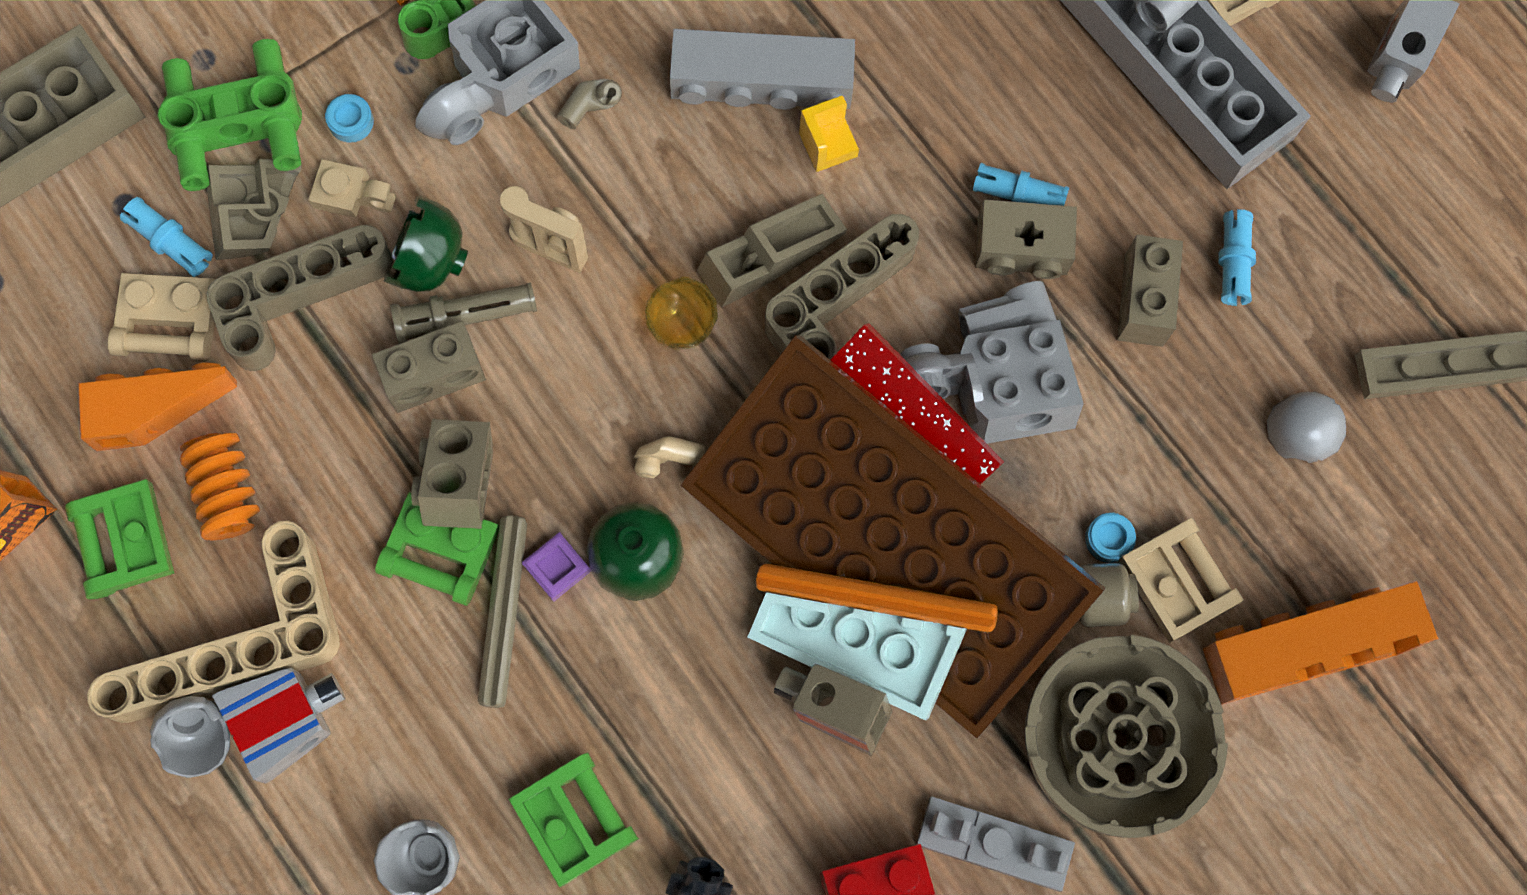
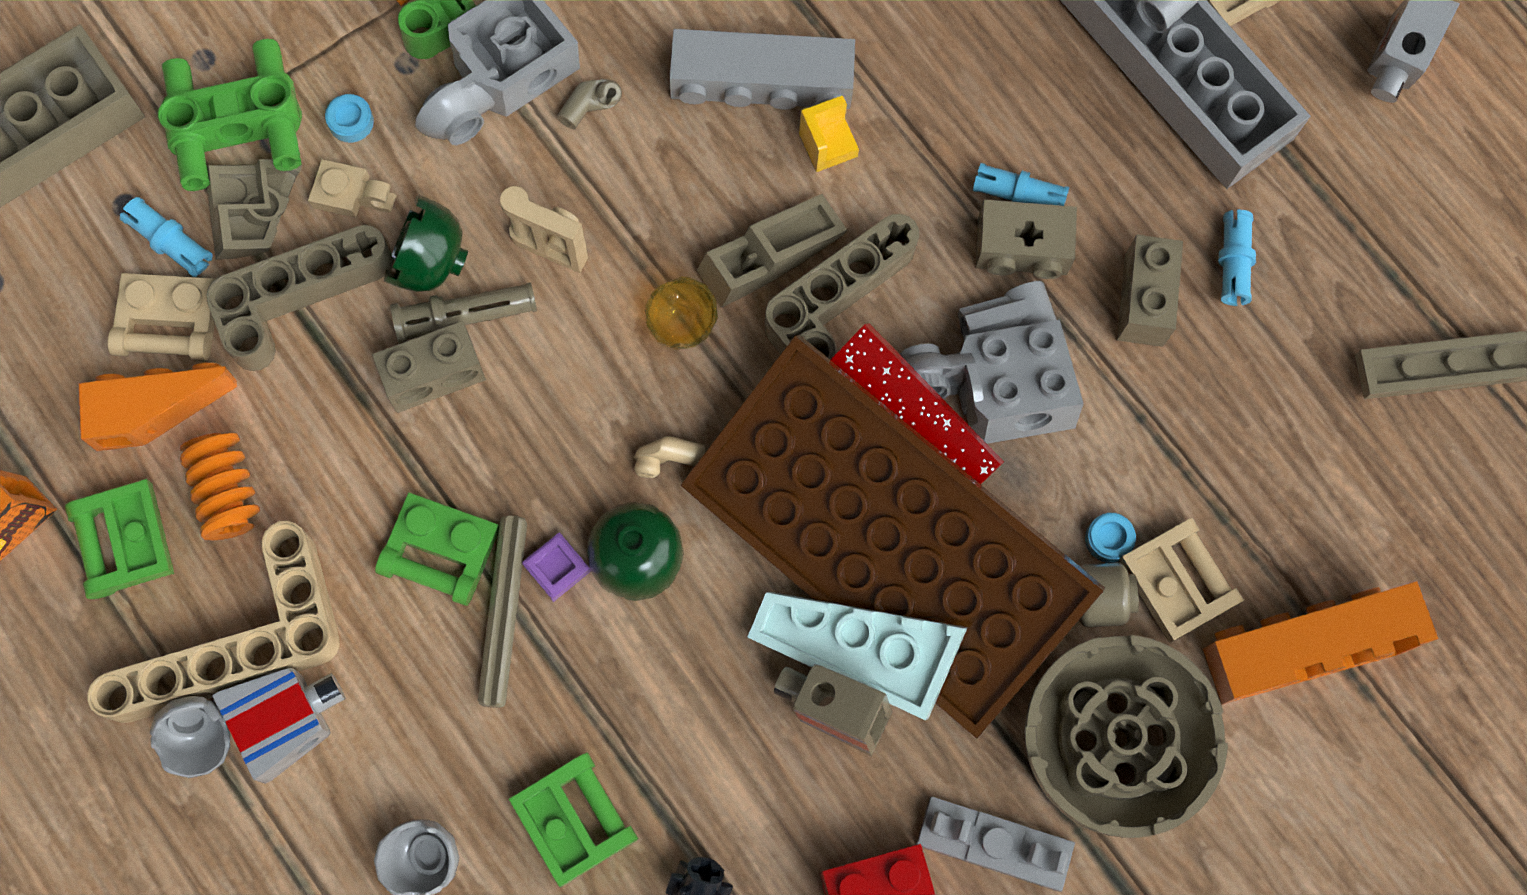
dark tan brick [411,419,494,529] -> none
orange axle [756,563,998,632] -> none
light grey hair [1267,392,1346,463] -> none

